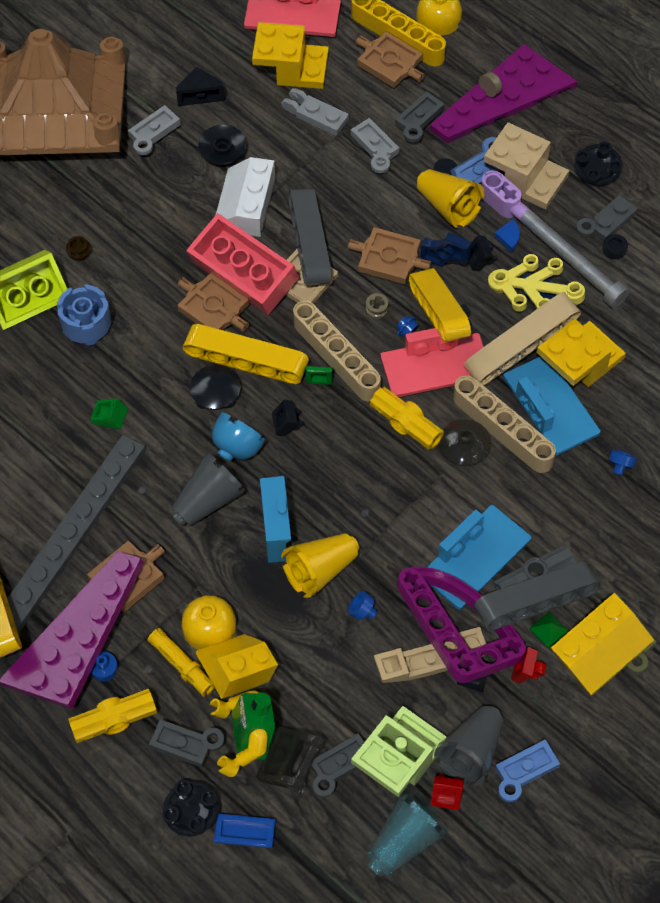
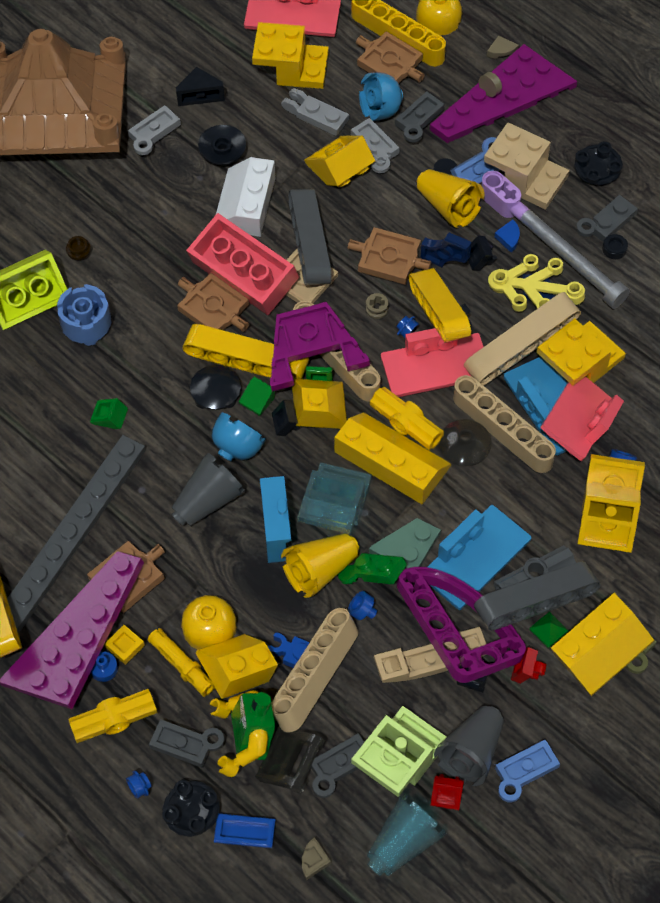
none -> yellow plate [105,625,145,665]
none -> blue plate [126,770,151,799]
none -> green slope [239,376,275,416]
none -> blue plate [268,633,310,668]
none -> magenta wing [270,302,370,391]
none -> tan beam [271,608,358,732]
none -> yellow slope [292,379,347,429]
none -> clear light blue bracket [298,462,371,534]
none -> dark tan tile [302,837,331,880]
none -> yellow slope [304,135,375,187]
none -> yellow slope [334,412,451,505]
none -> green hinge [338,553,407,585]
none -> dark azure cylinder [359,72,403,121]
none -> sand green wing [369,518,441,569]
none -> dark tan tile [487,36,519,59]
none -> coral bracket [541,376,624,461]
none -> yellow bracket [578,454,645,553]

